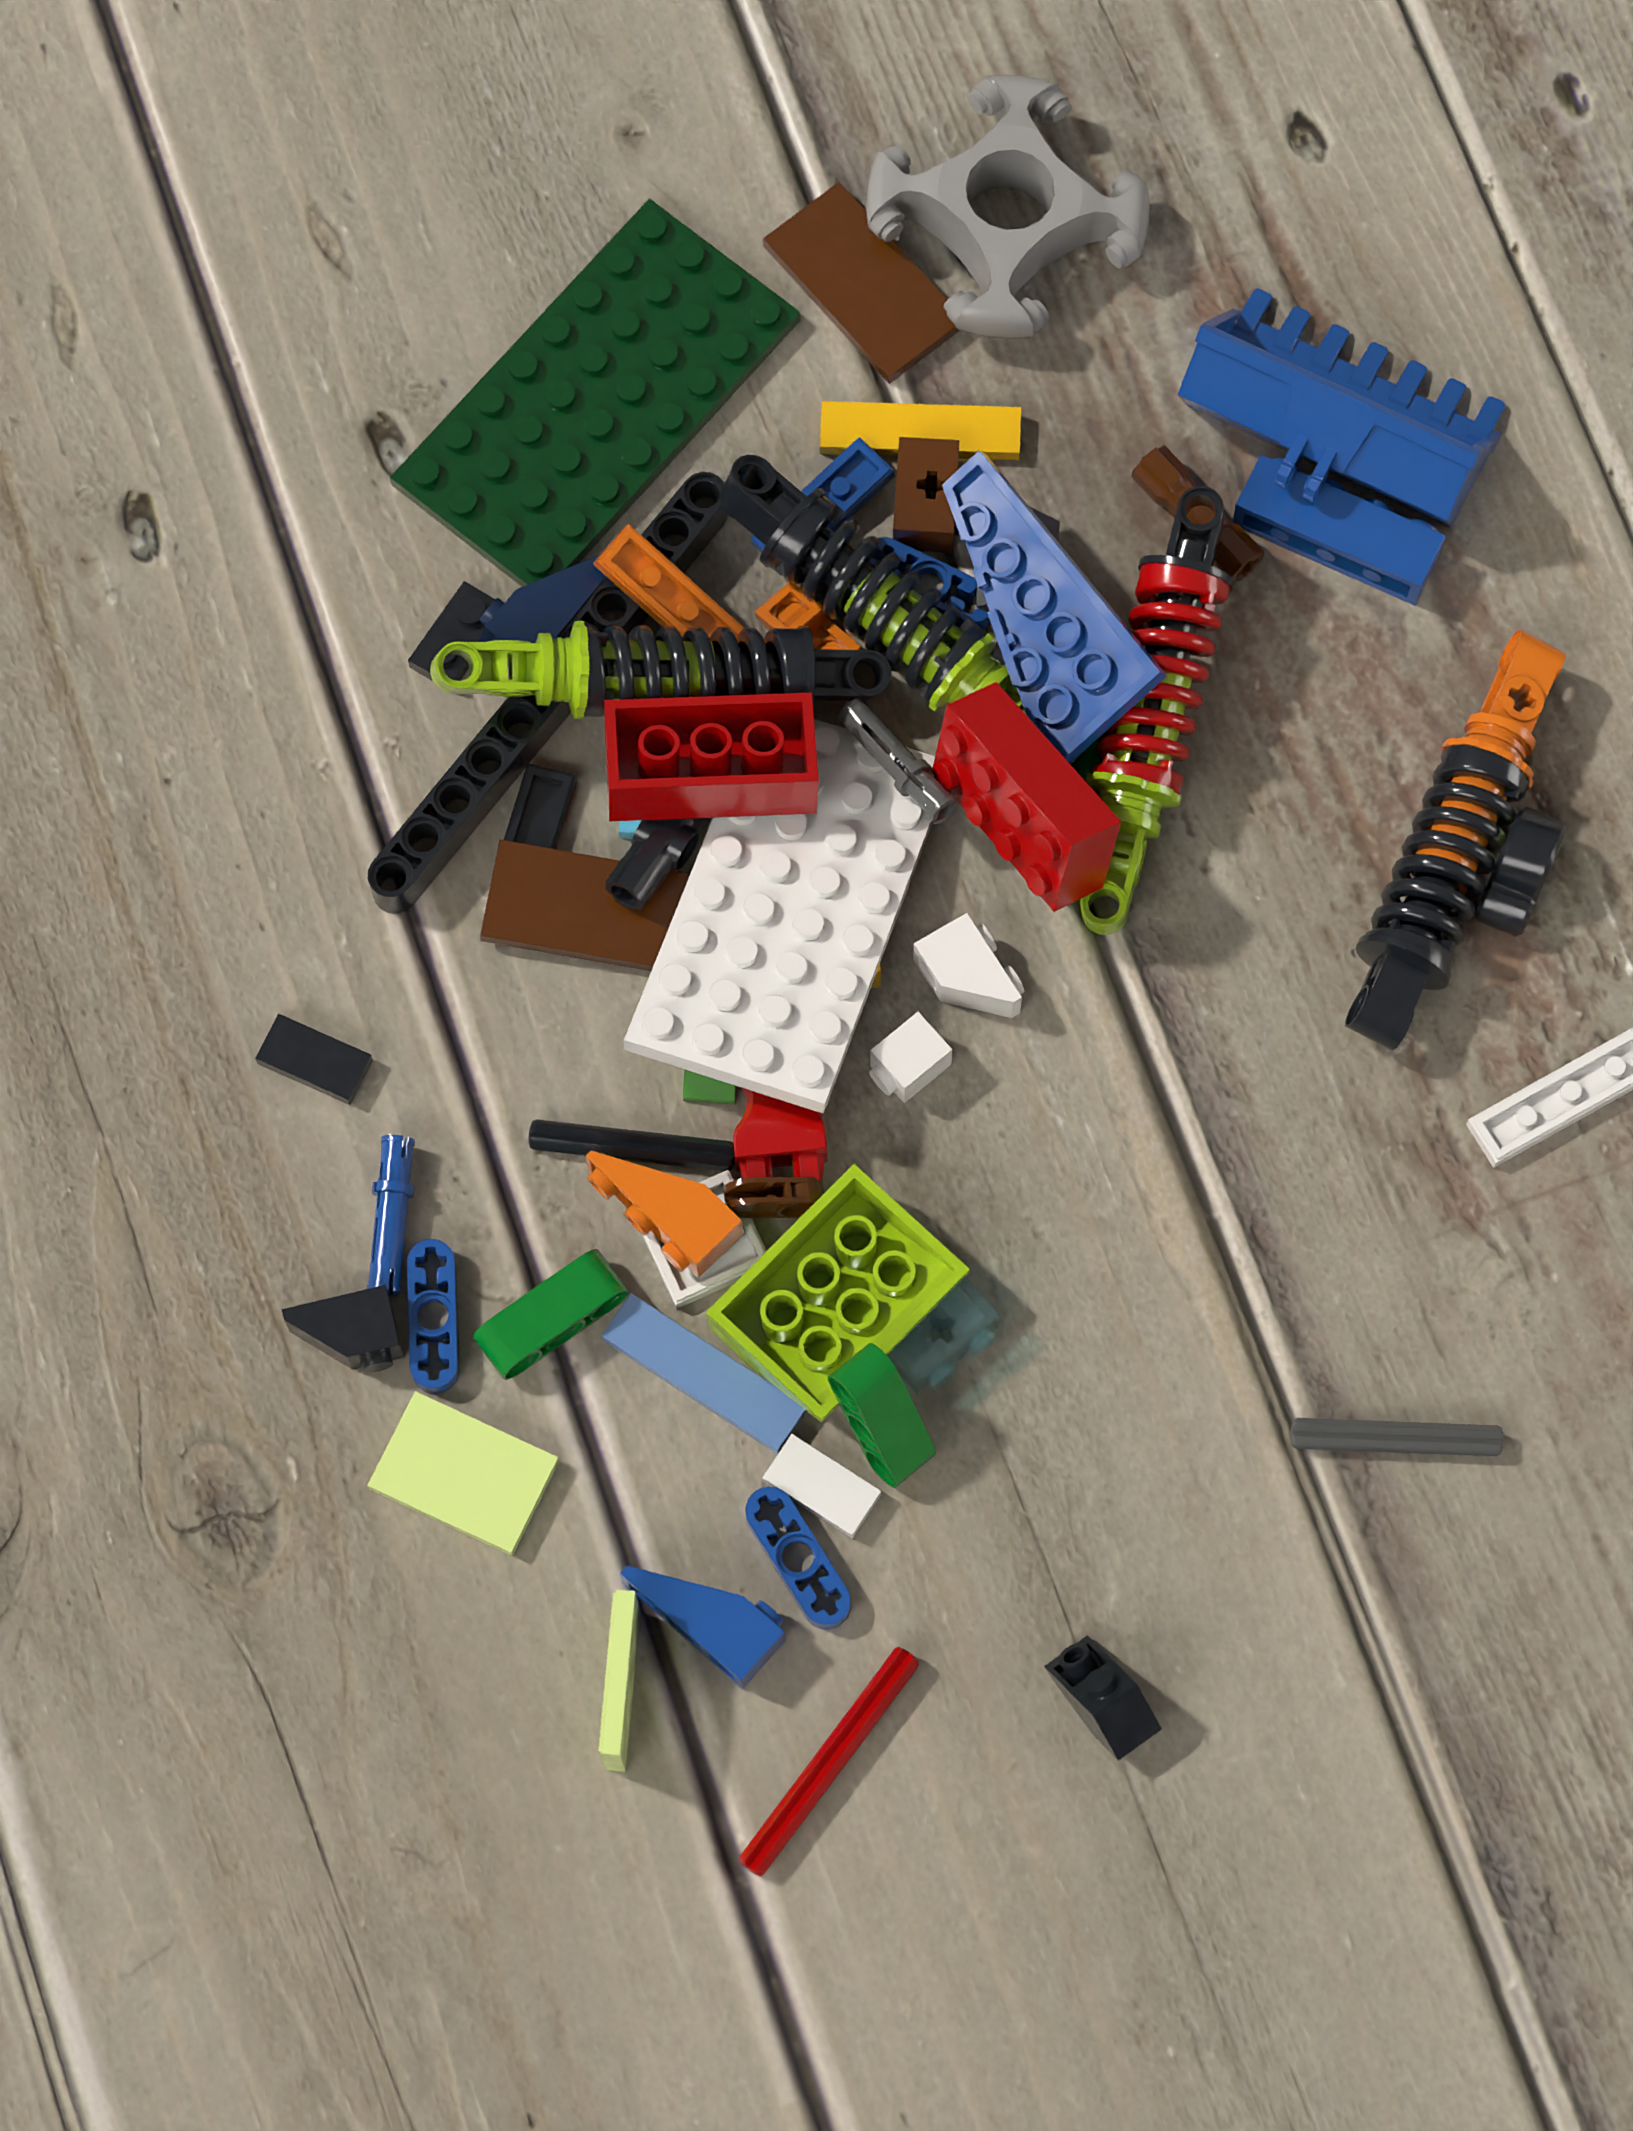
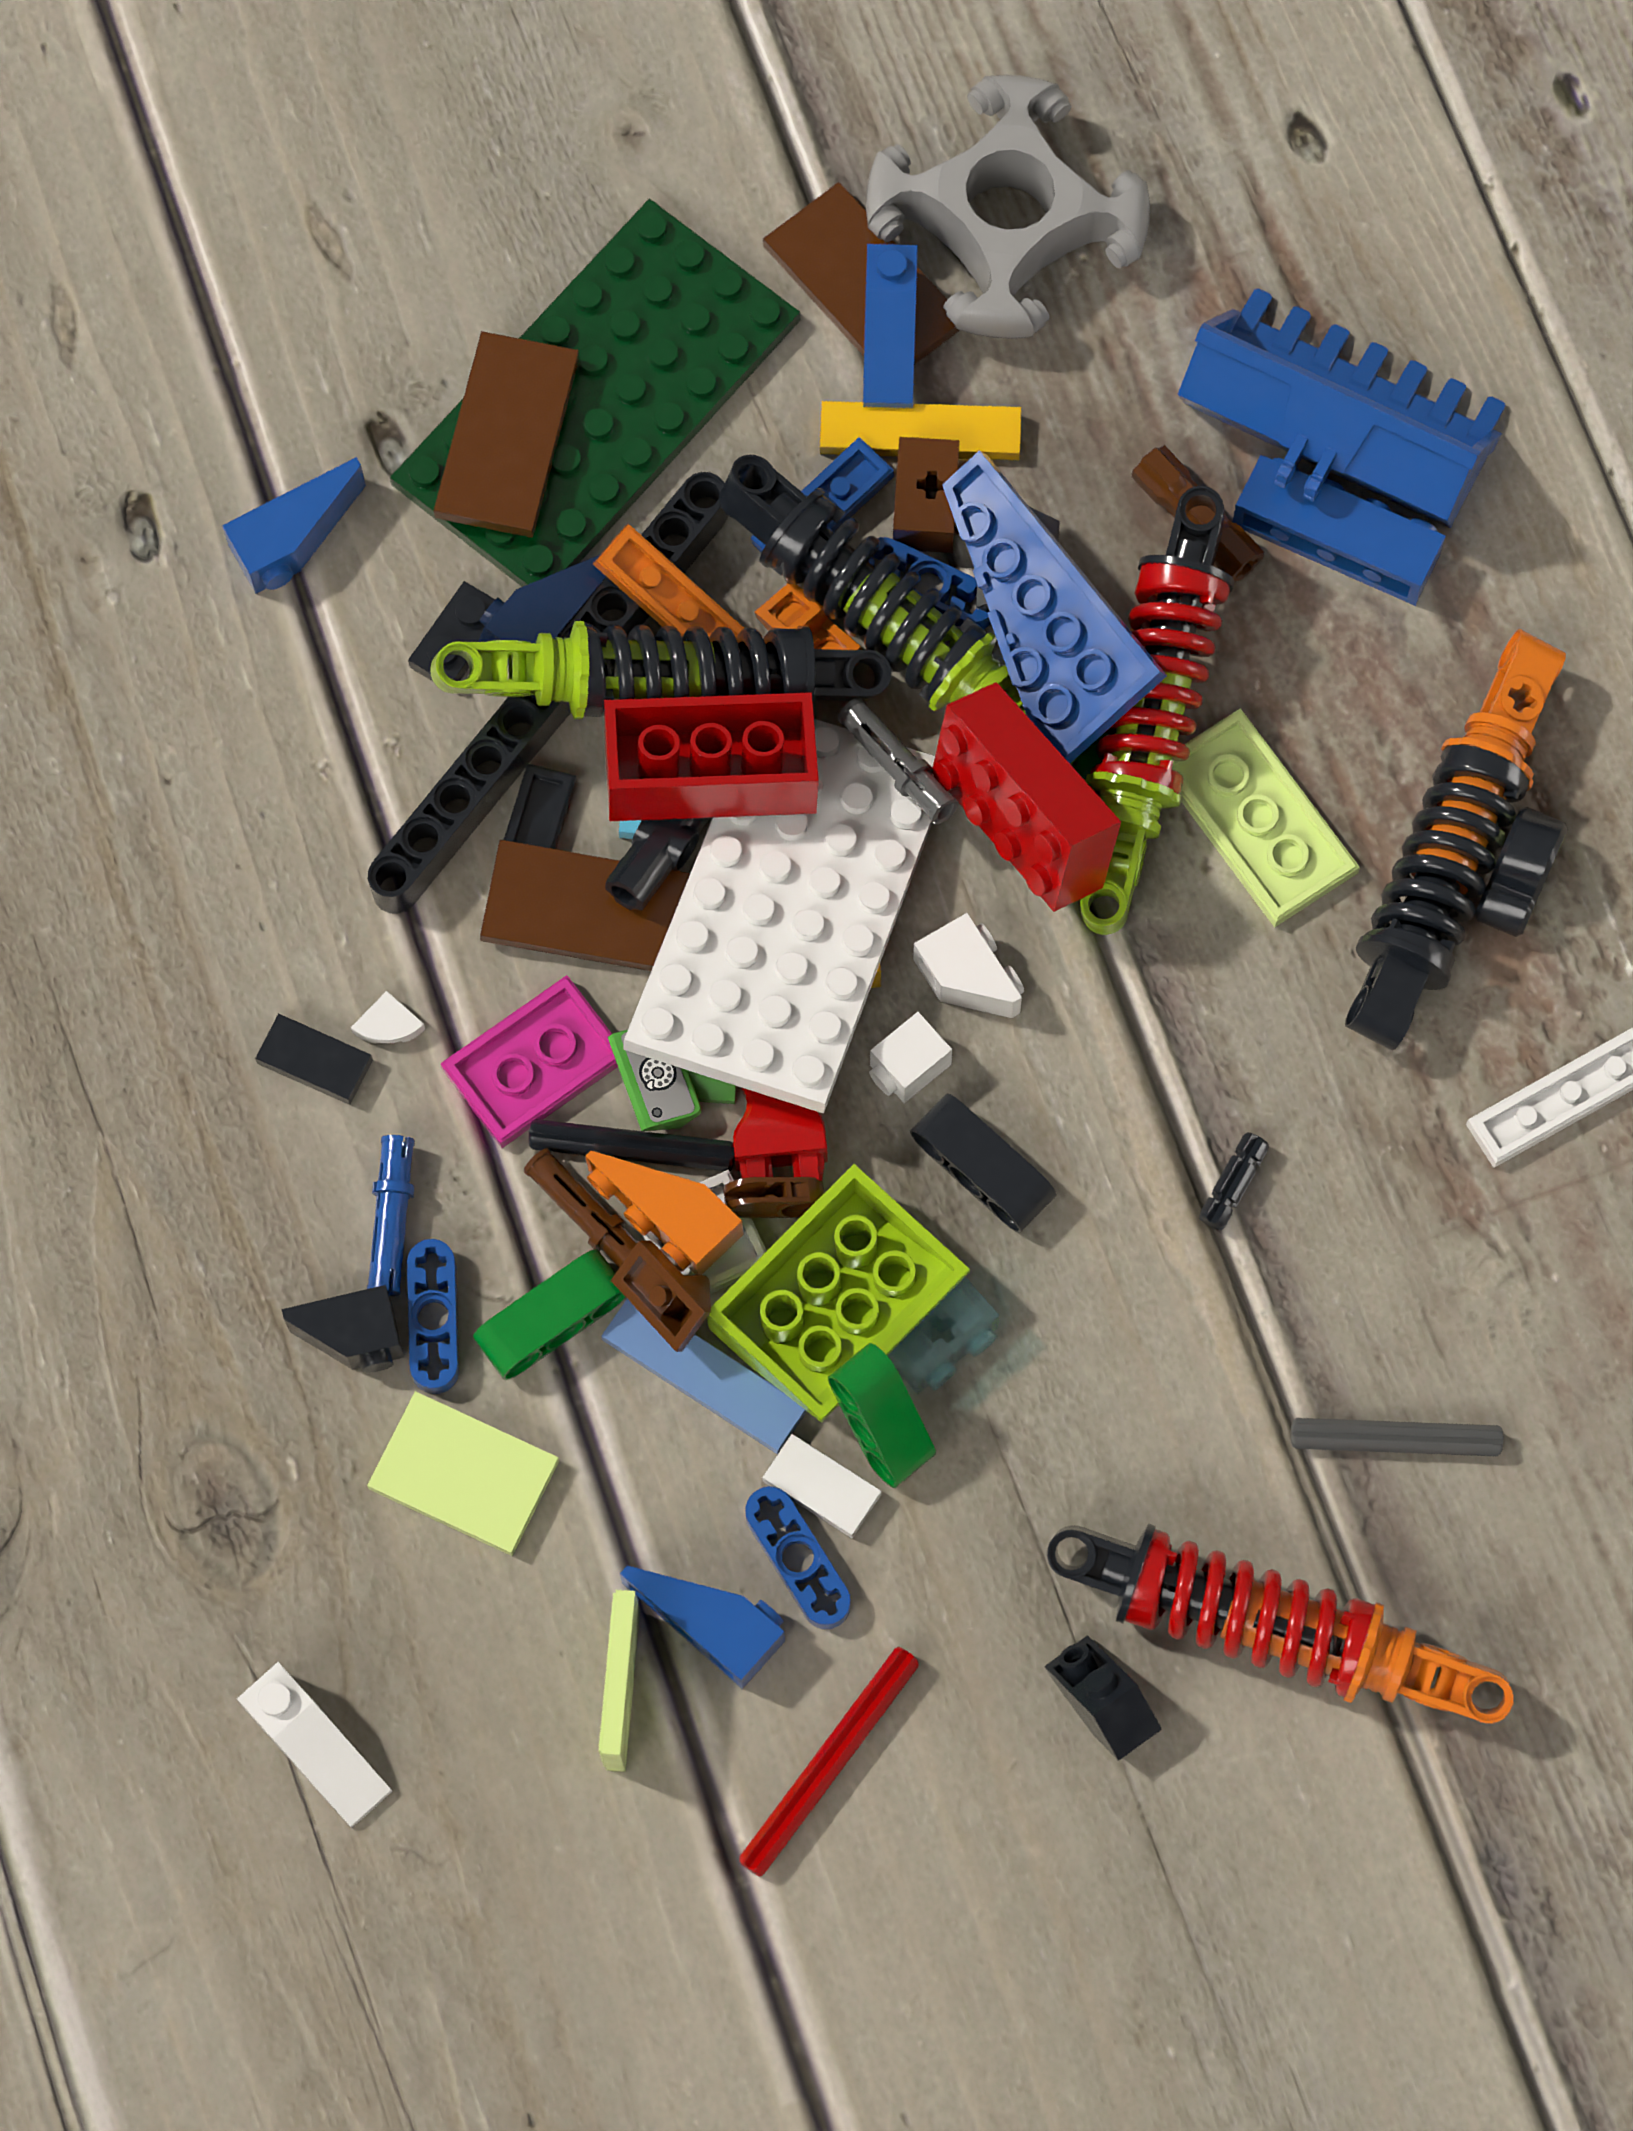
none -> blue slope [222,457,366,594]
none -> white slope [237,1662,392,1828]
none -> white tile [351,991,425,1044]
none -> reddish brown tile [434,331,579,538]
none -> dark pink tile [440,975,618,1149]
none -> reddish brown pin [524,1148,638,1268]
none -> slope [608,1030,701,1131]
none -> reddish brown slope [611,1240,711,1352]
none -> blue slope [863,244,917,408]
none -> black beam [910,1093,1057,1233]
none -> piece [1047,1523,1514,1723]
none -> yellowish green tile [1172,708,1360,928]
none -> black axle [1199,1132,1269,1231]

